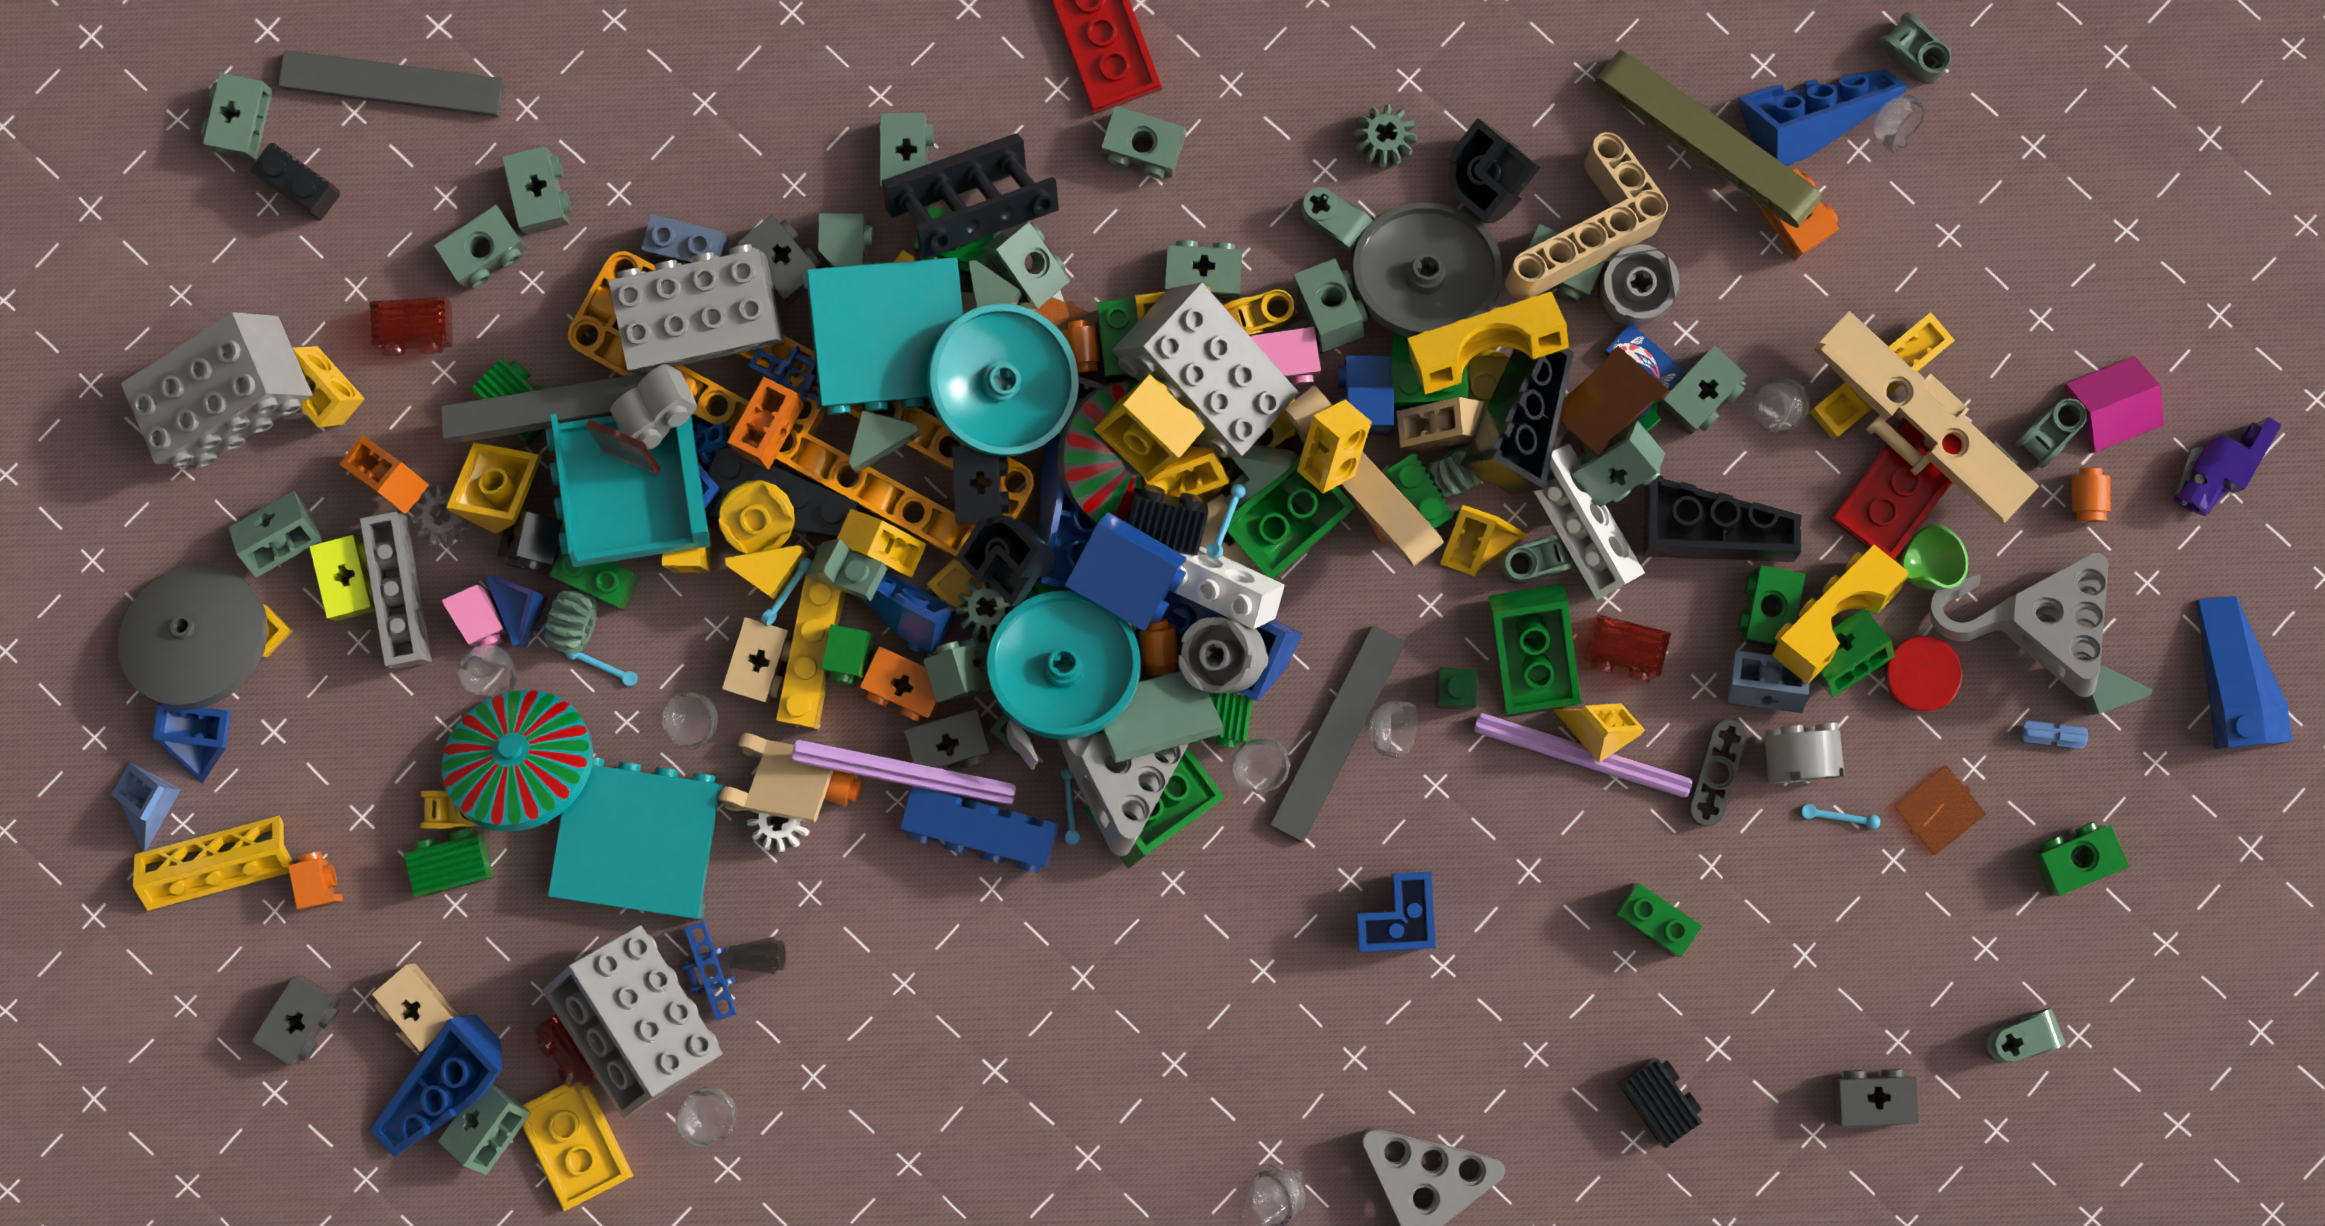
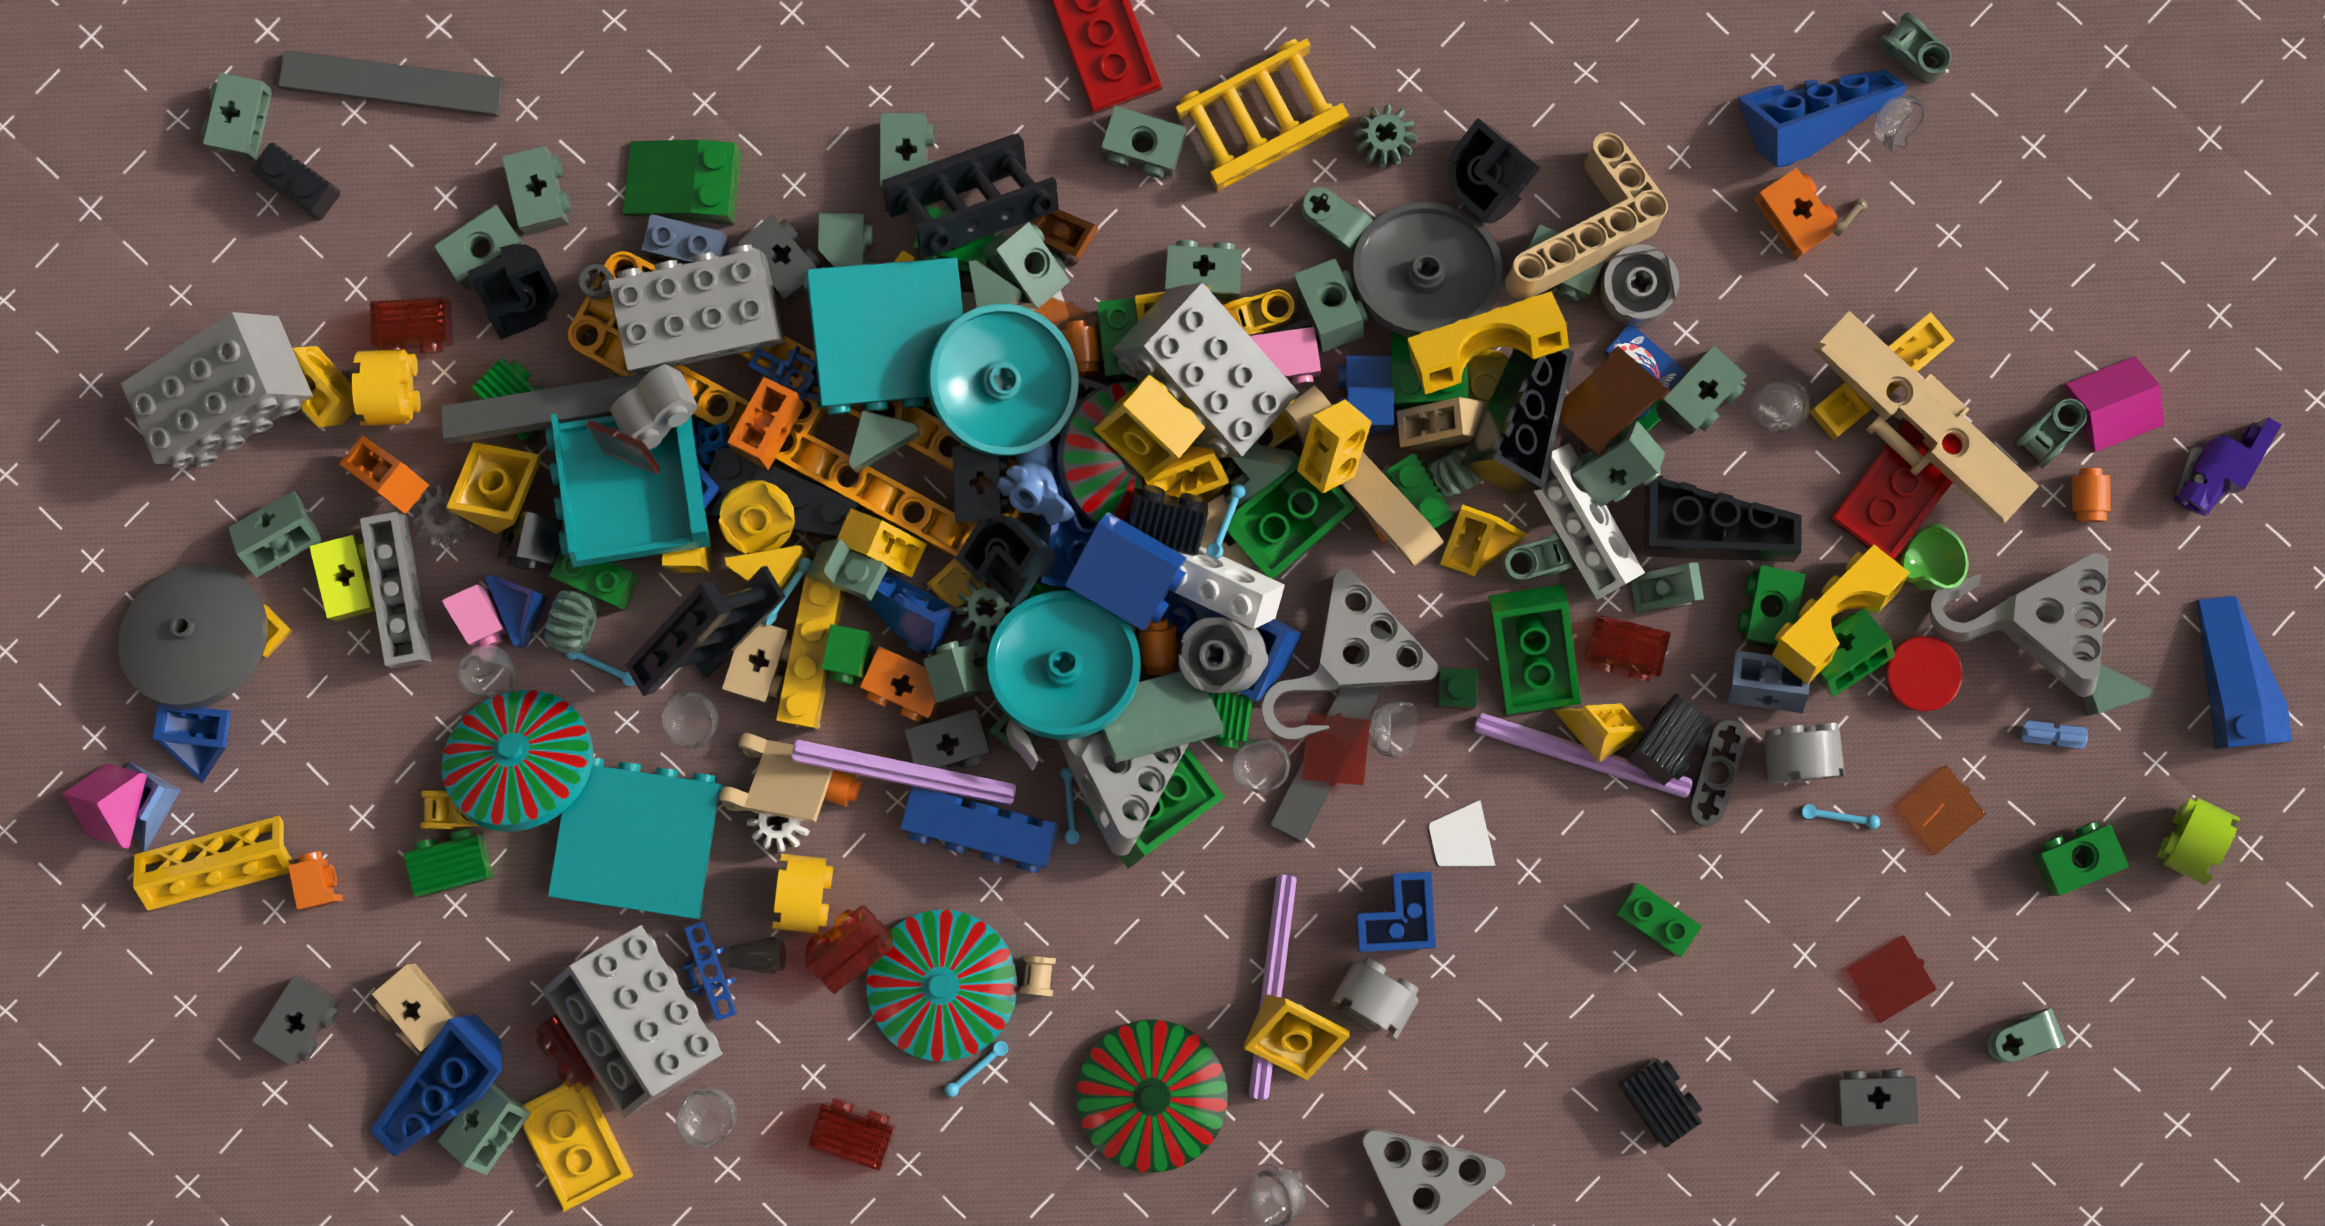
olive beam [1595,50,1823,228] -> none
none -> dark pink slope [62,764,147,848]
none -> yellow brick [352,350,421,426]
none -> black brick [468,244,559,340]
none -> dark grey bush [578,264,614,300]
none -> green slope [623,139,742,225]
none -> black fence [625,565,786,696]
none -> yellow brick [772,853,833,934]
none -> clear red brick [805,905,892,994]
none -> clear red brick [807,1097,897,1171]
none -> dish [866,910,1018,1061]
none -> medium azure hinge [944,1041,1008,1098]
none -> medium blue animal [997,441,1075,525]
none -> tan bush [1019,955,1056,996]
none -> dark orange slope [1033,209,1098,265]
none -> dish [1076,1019,1228,1173]
none -> yellow fence [1176,38,1349,192]
none -> yellow slope [1244,995,1350,1081]
none -> lavender axle [1248,874,1297,1100]
none -> light grey piece [1262,569,1438,741]
none -> clear red piece [1302,713,1370,786]
none -> light grey brick [1330,958,1419,1041]
none -> white sticker [1429,800,1495,866]
none -> black brick [1627,694,1712,786]
none -> sand green slope [1631,562,1704,613]
none -> dark tan hinge [1833,198,1868,237]
none -> clear red piece [1847,935,1937,1023]
none -> lime brick [2156,797,2240,885]

